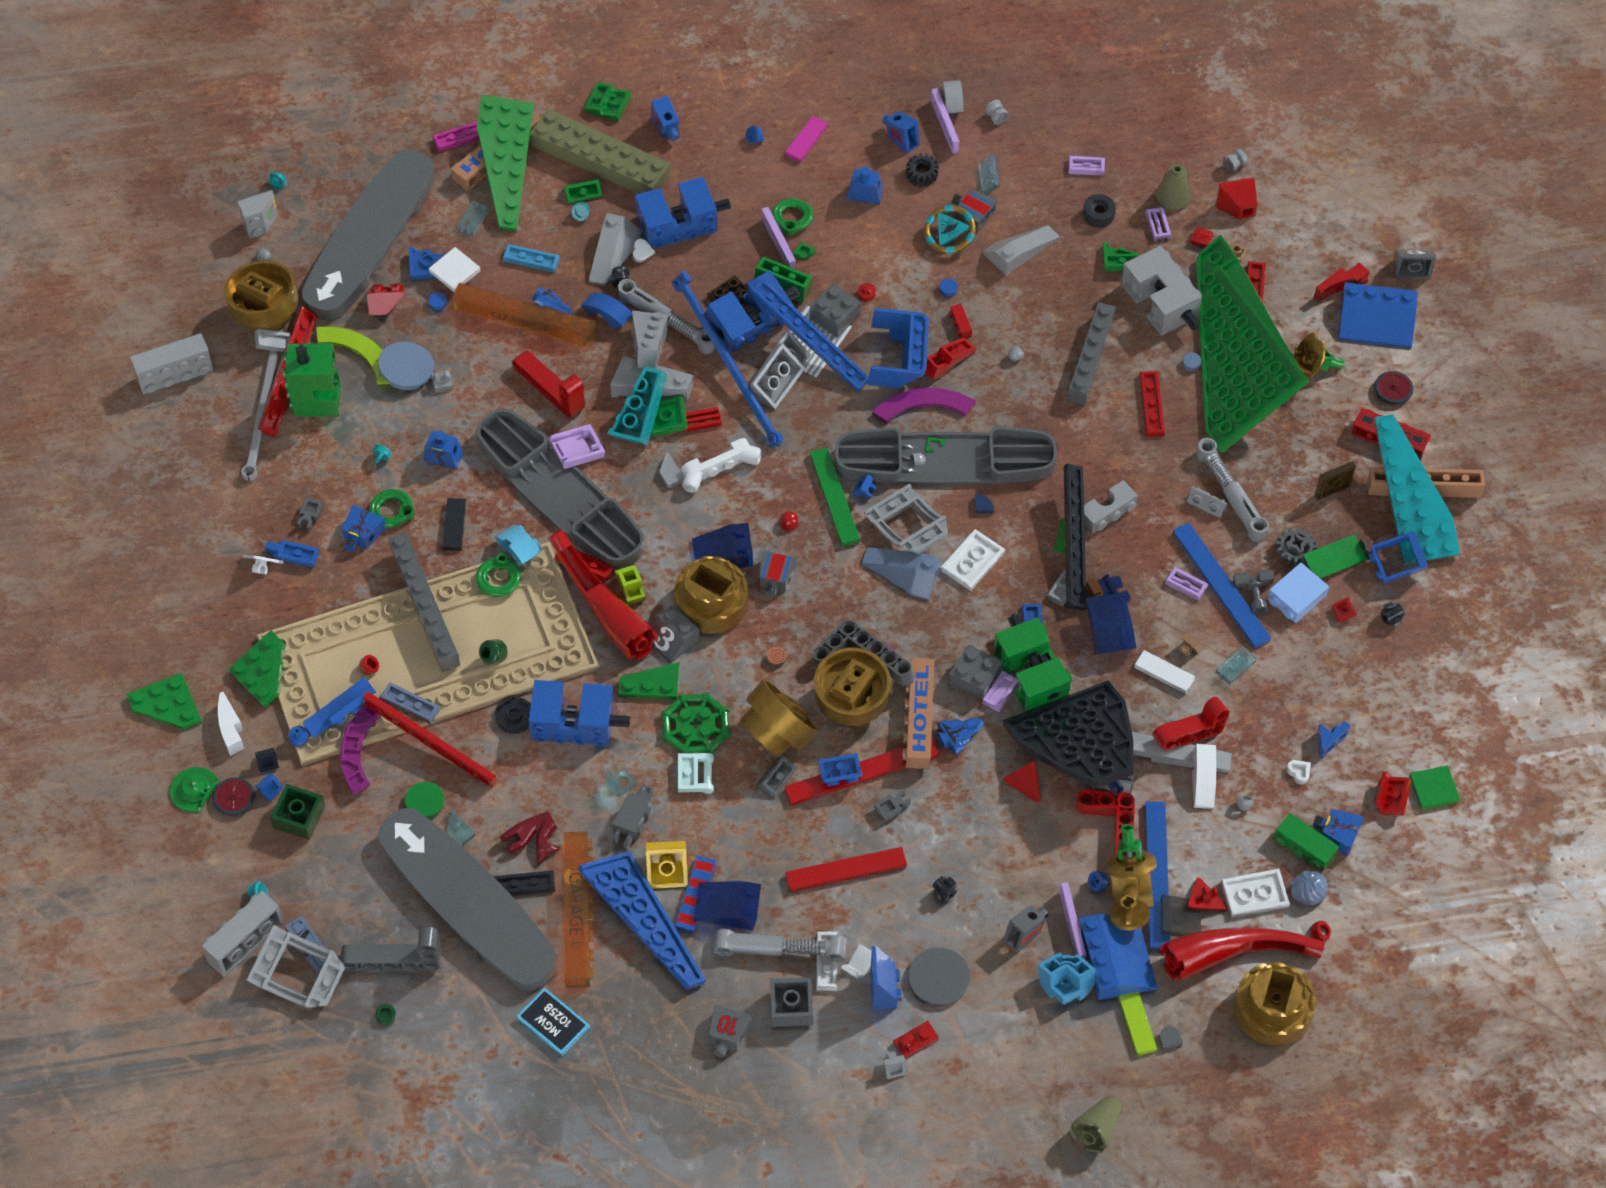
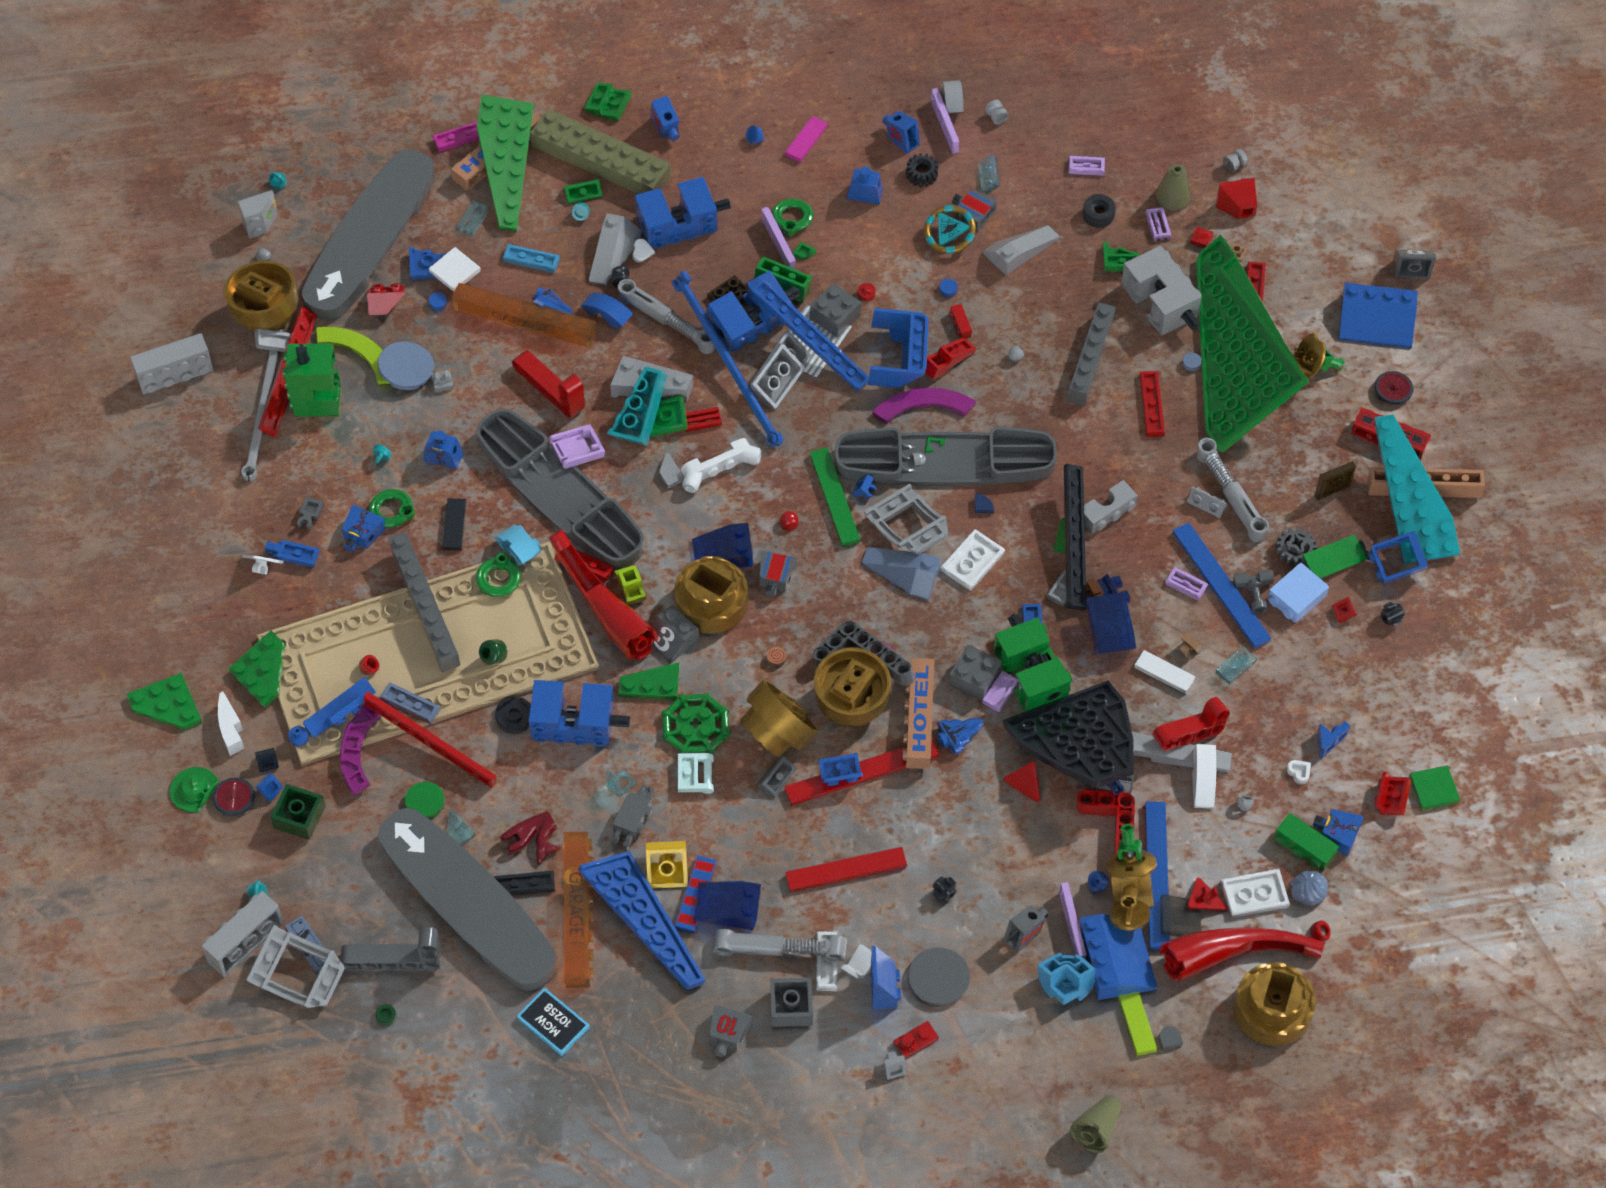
light grey wedge [631,311,668,369] -> none
dark grey plate [874,791,911,822] -> none
red slope [1314,263,1370,302] -> none

